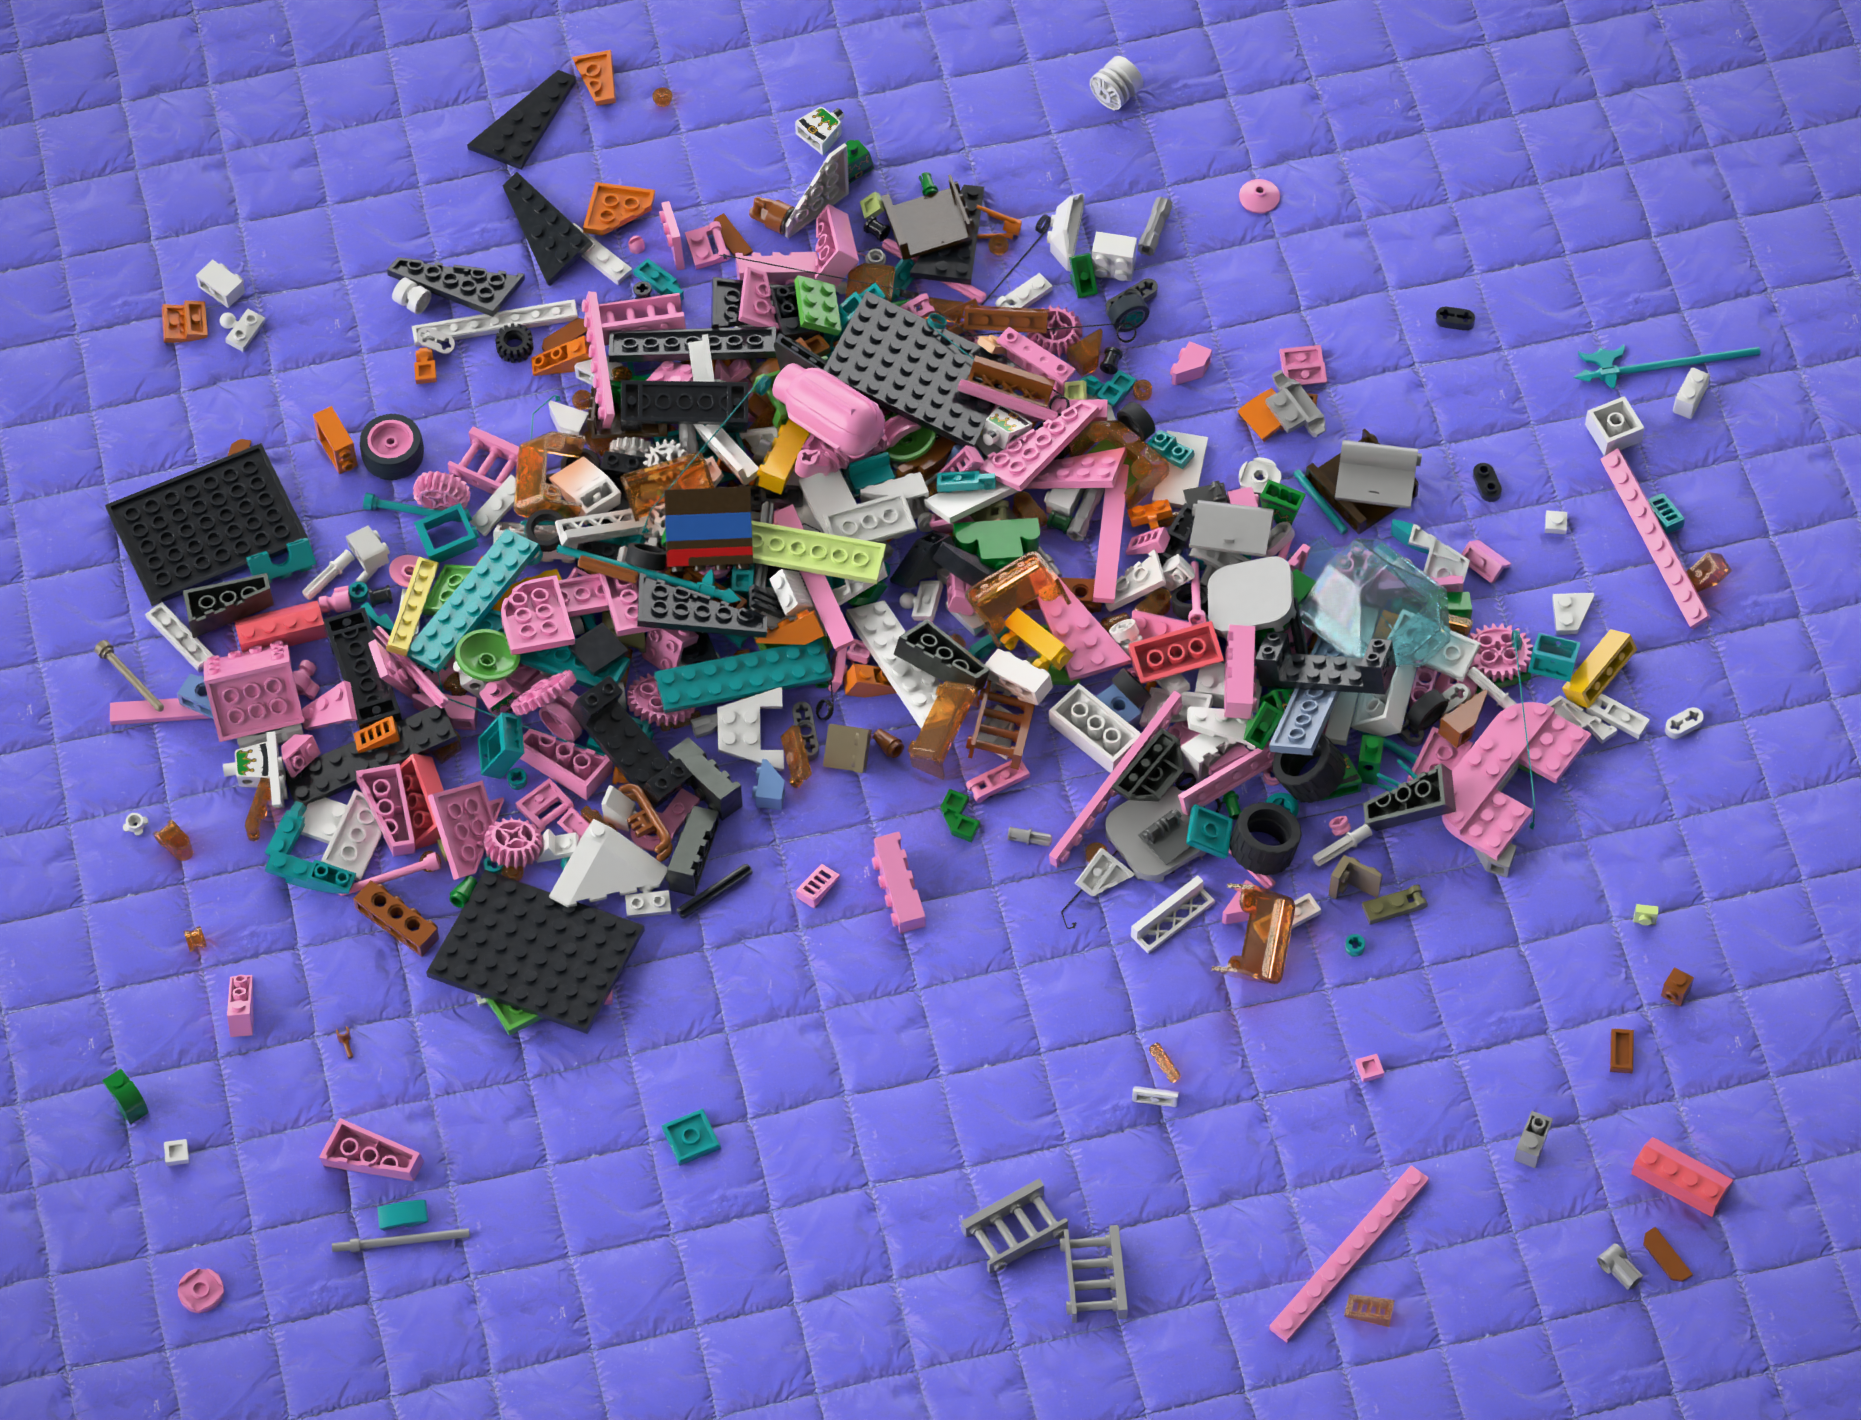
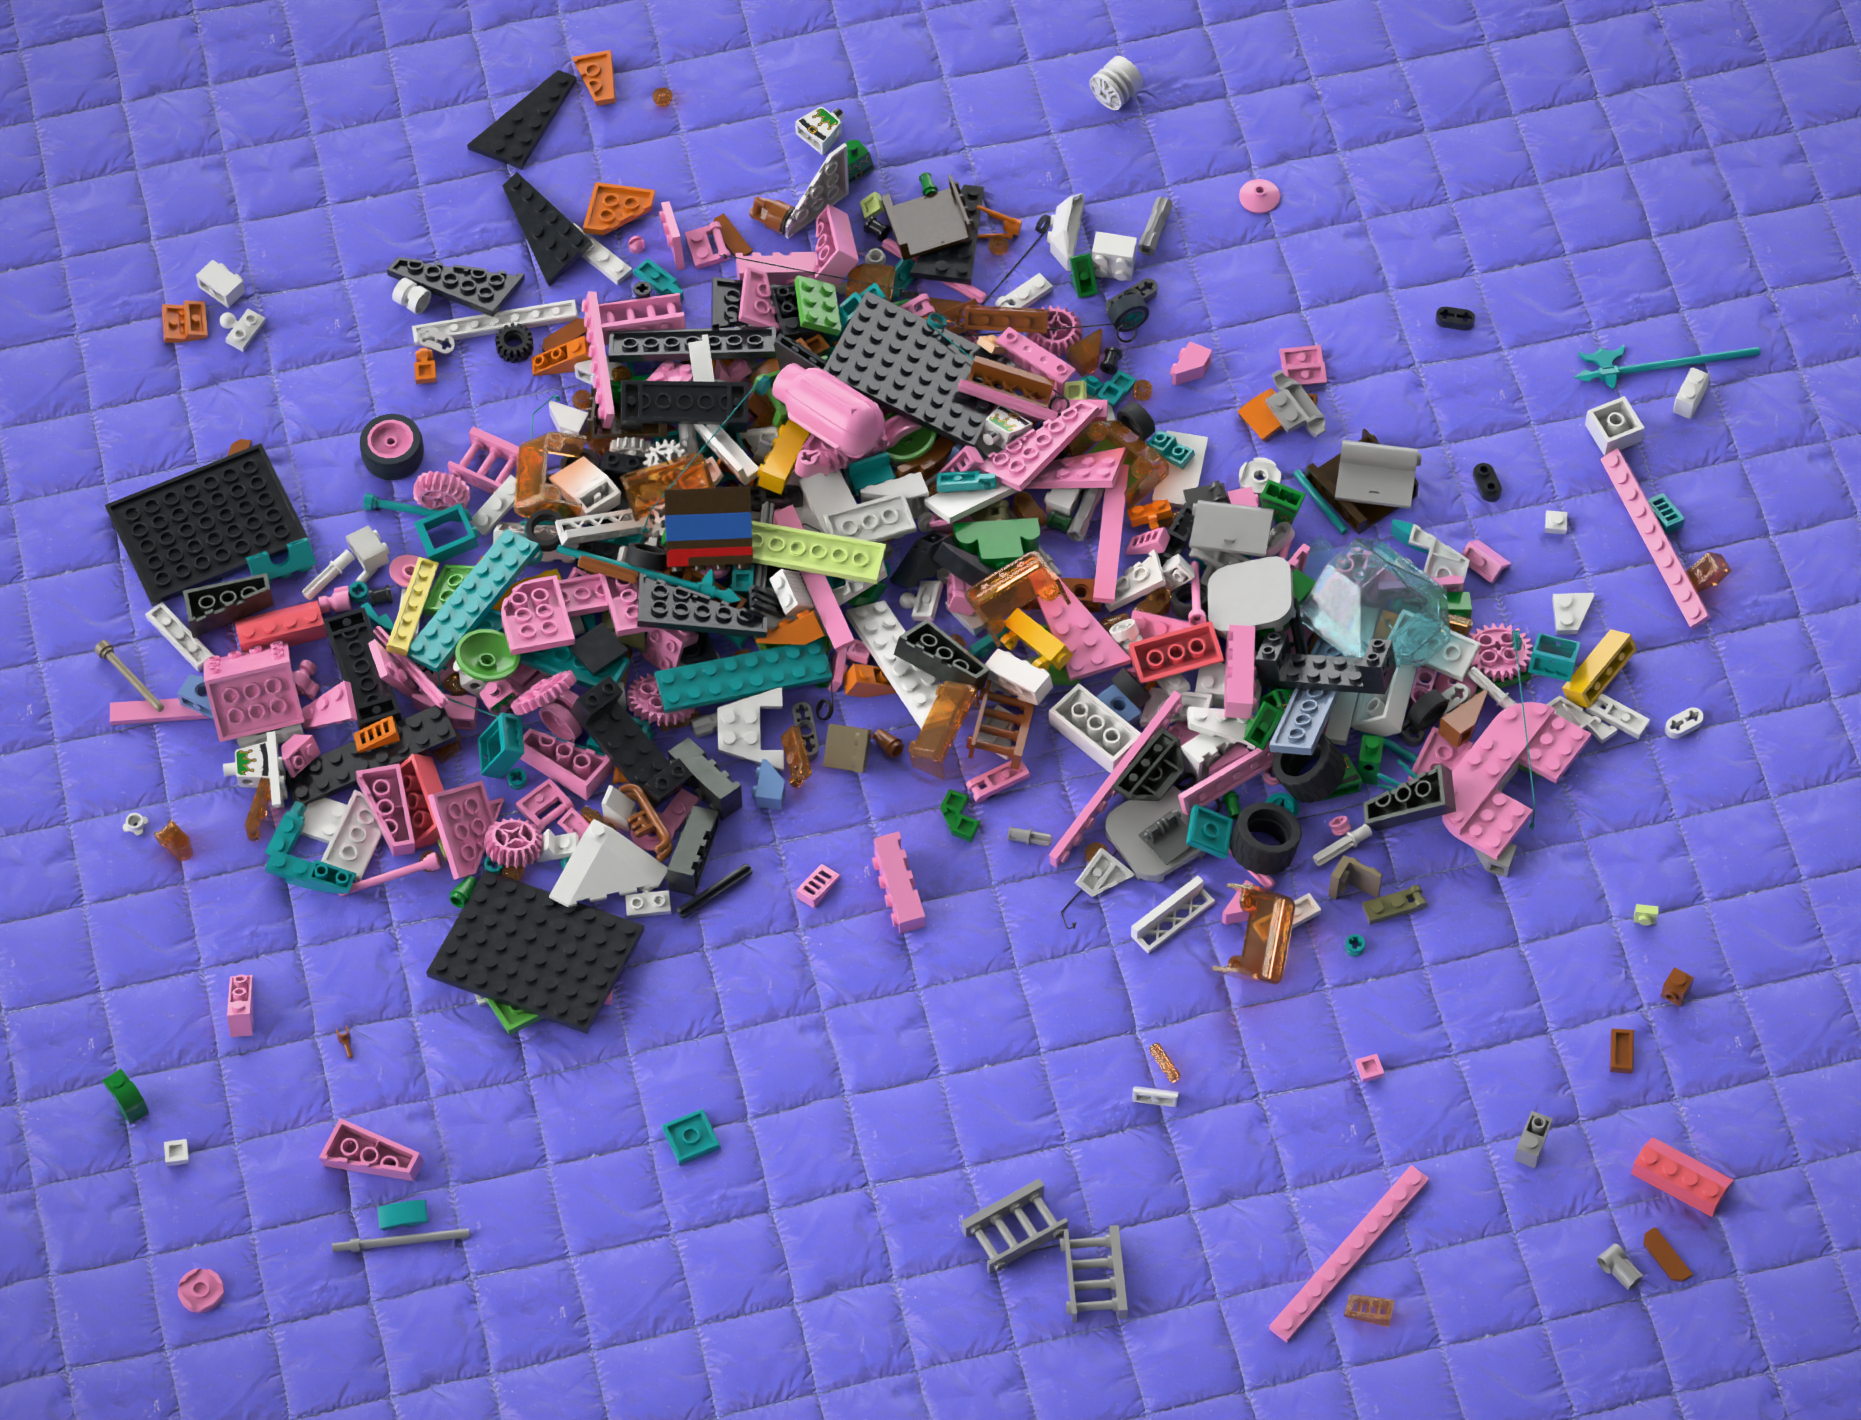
clear orange wheel [184,926,207,952] -> none
orange window [313,406,358,474] -> none
dark orange brick [353,880,439,957] -> none

